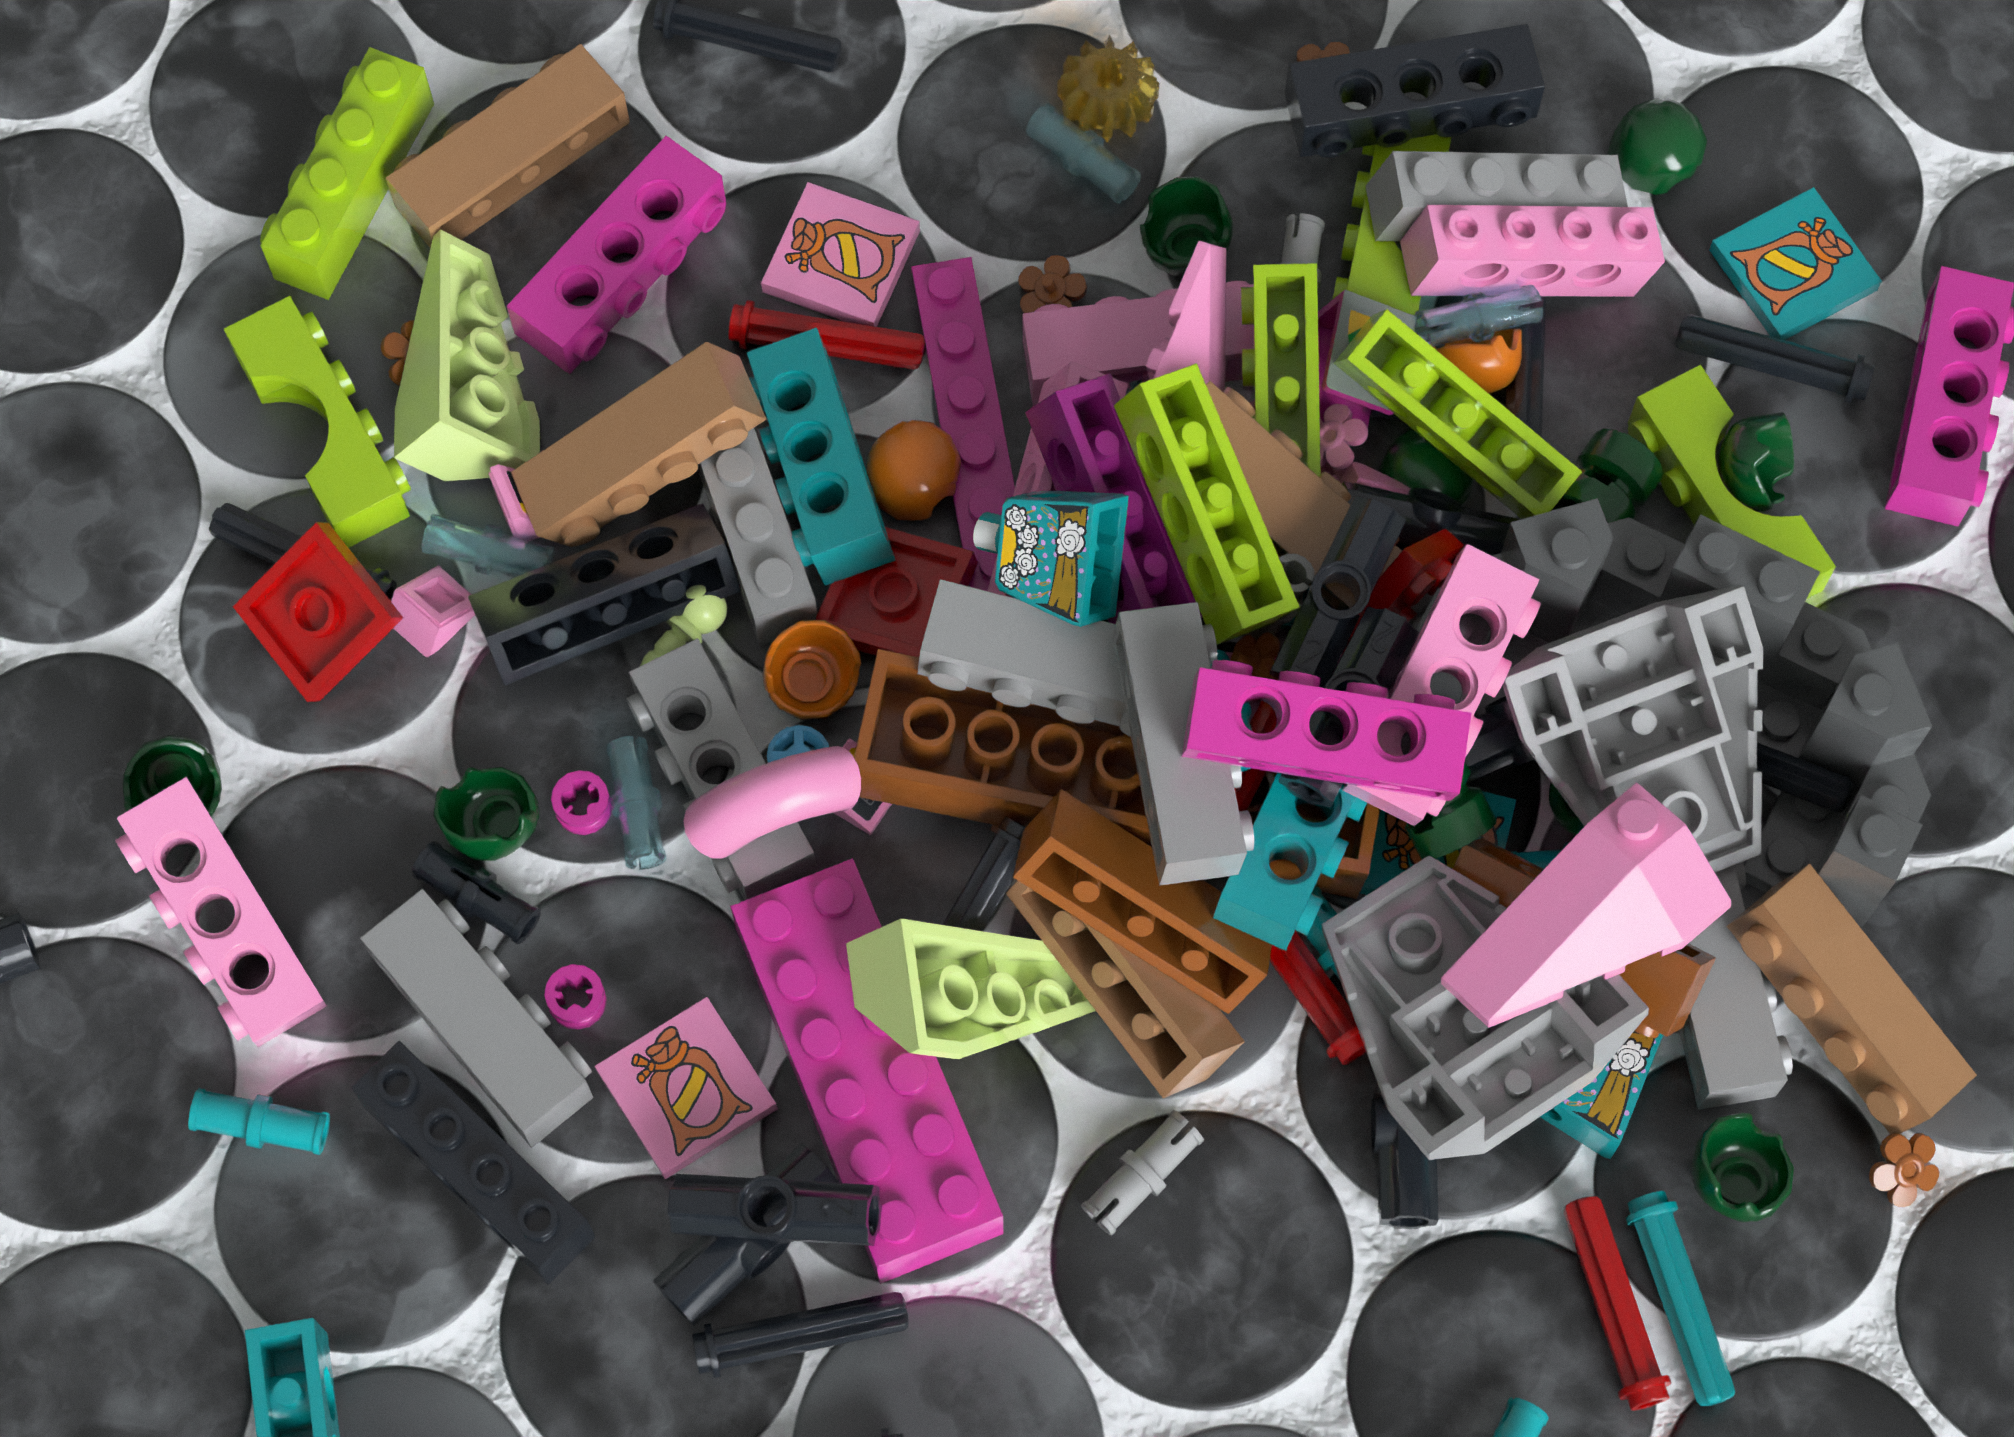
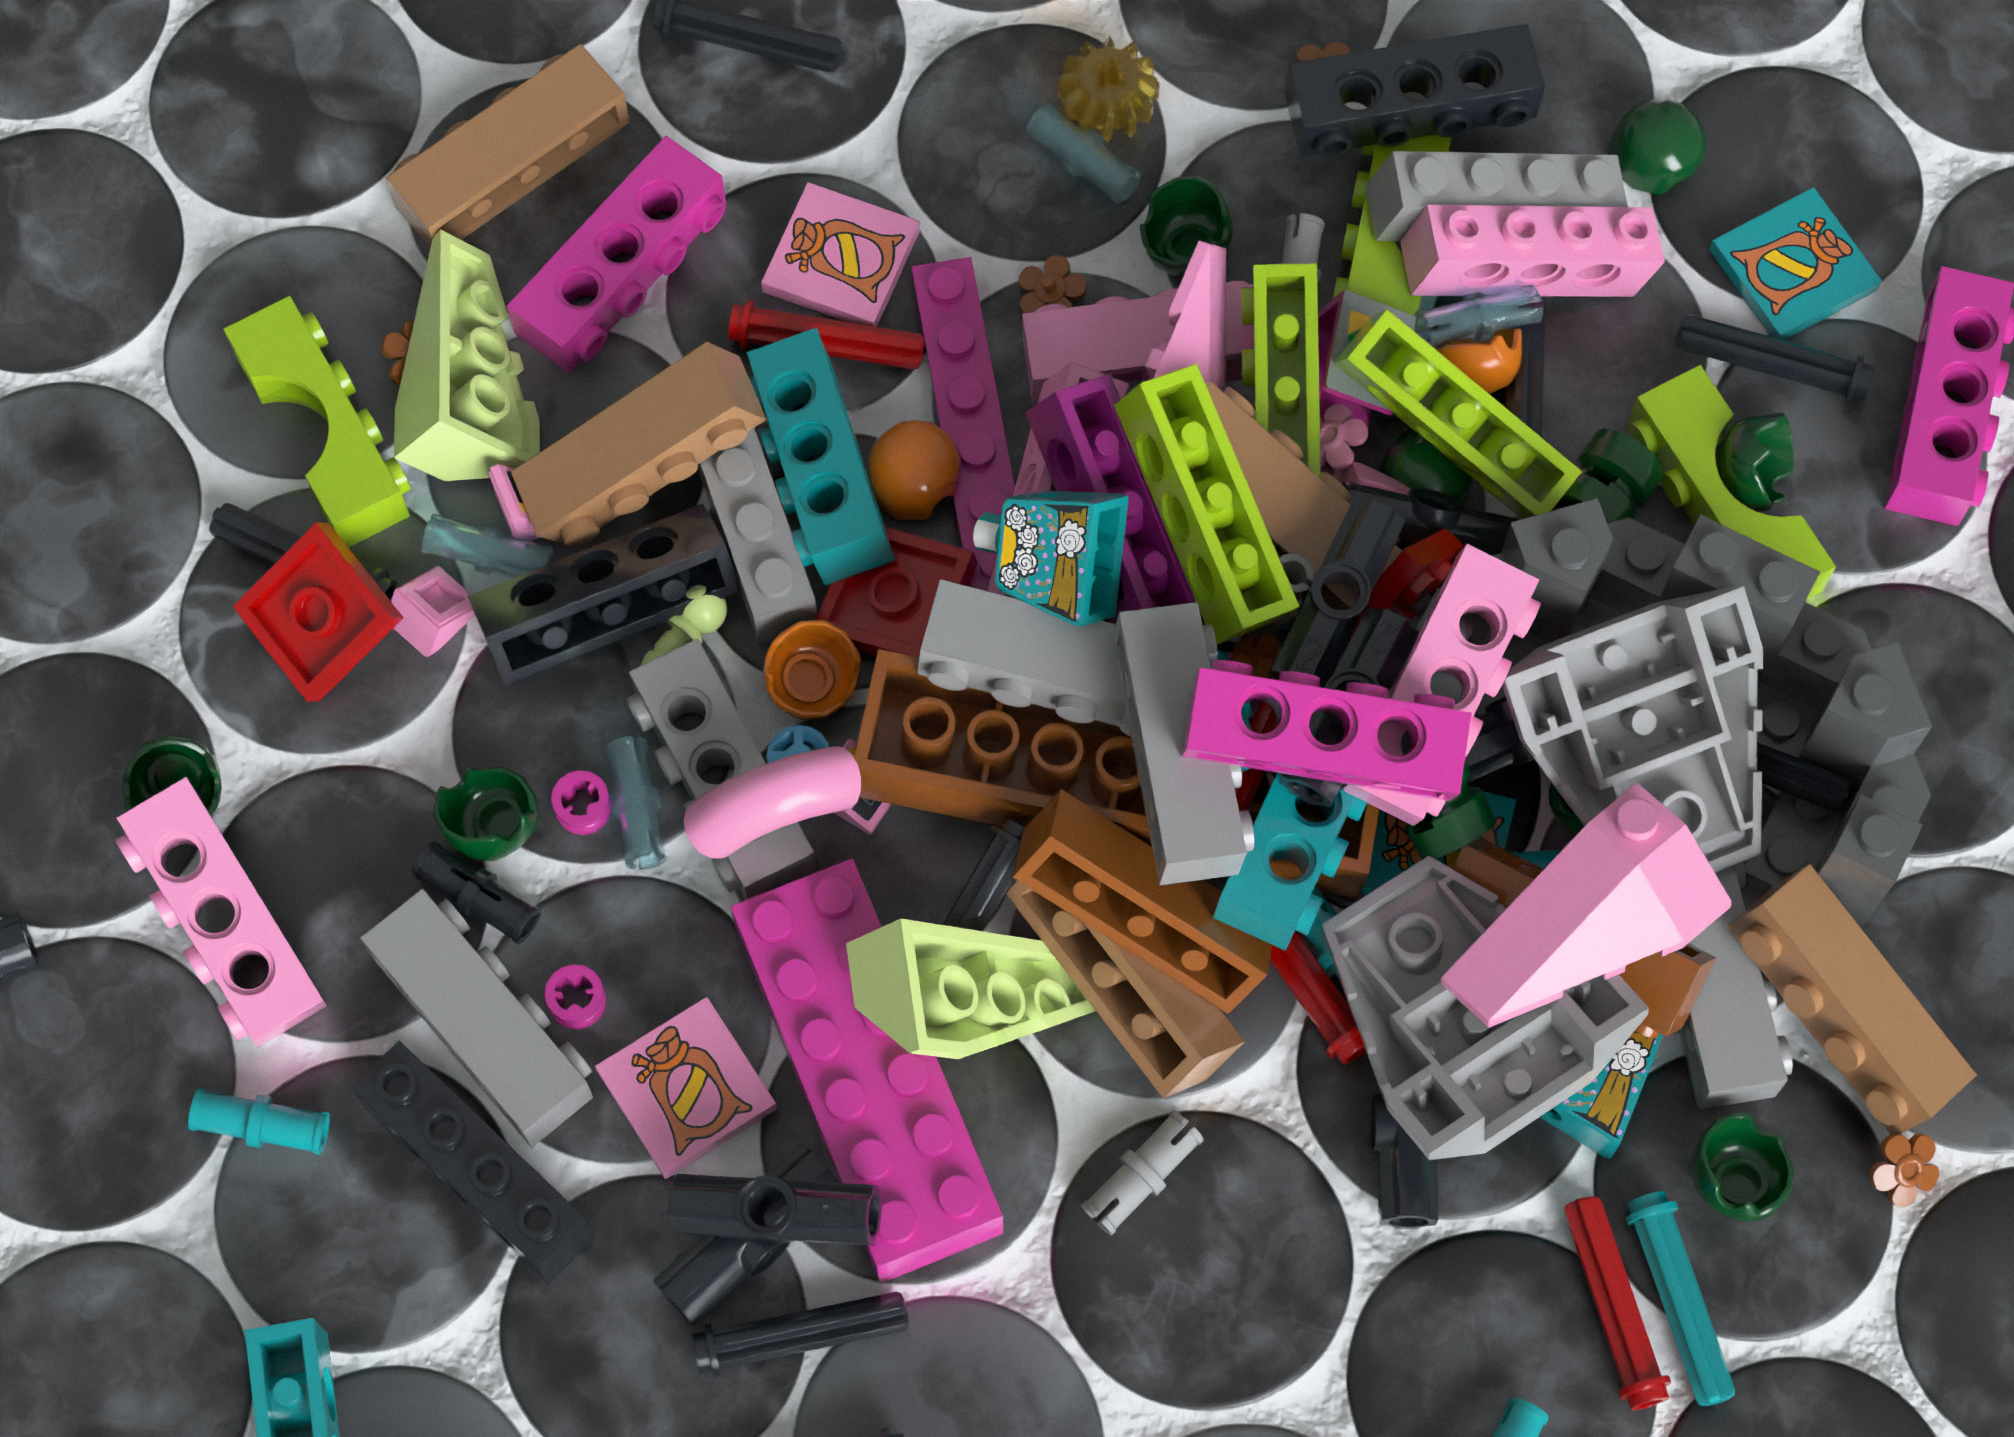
lime brick [260,47,434,300] -> none

